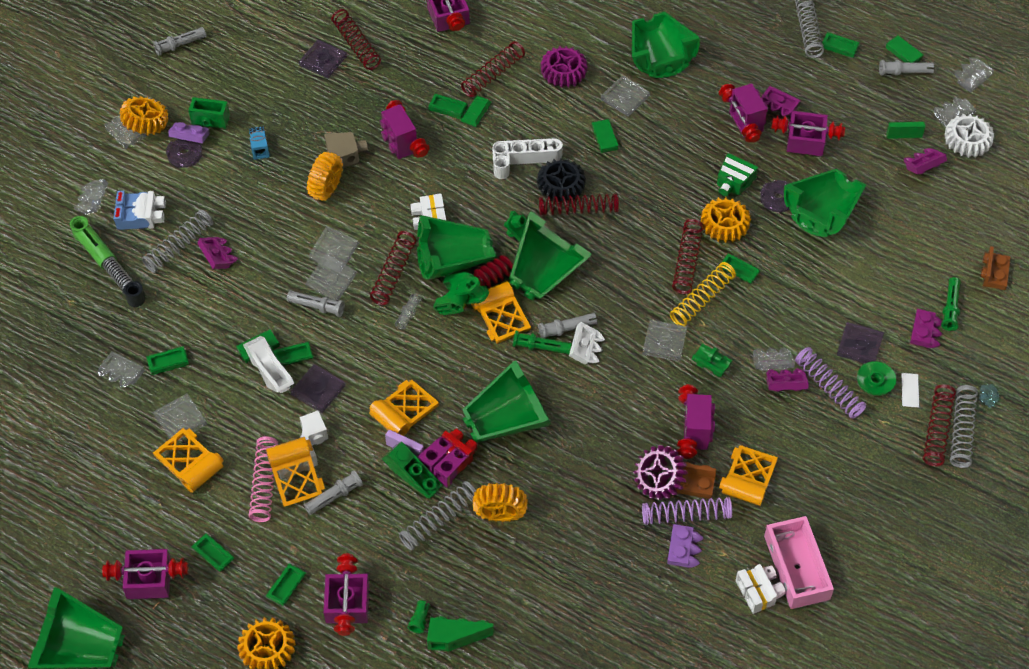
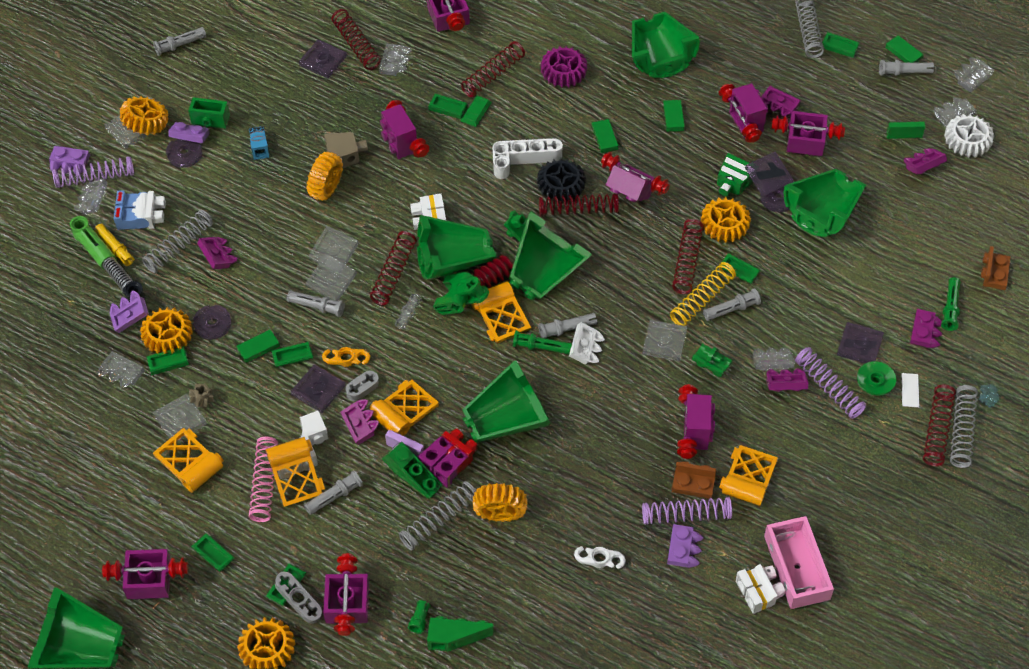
white arch [243,336,294,393] -> none
clear plate [601,75,650,117] -> none
magenta gear [633,445,688,500] -> none
none -> medium lavender plate [49,146,90,176]
none -> lavender piece [52,156,134,188]
none -> yellow pin [94,223,135,266]
none -> medium lavender plate [110,291,149,333]
none -> light orange gear [140,307,193,354]
none -> dark tan gear [189,383,213,408]
none -> clear purple tile [193,305,232,340]
none -> light grey beam [275,572,322,624]
none -> light orange piece [322,347,370,367]
none -> magenta plate [340,399,379,445]
none -> light grey beam [346,371,379,401]
none -> clear plate [379,43,412,76]
none -> white piece [574,546,626,569]
none -> magenta brick [601,152,670,202]
none -> green tile [663,100,684,132]
none -> light grey pin [703,288,761,321]
none -> clear purple tile [744,151,794,198]

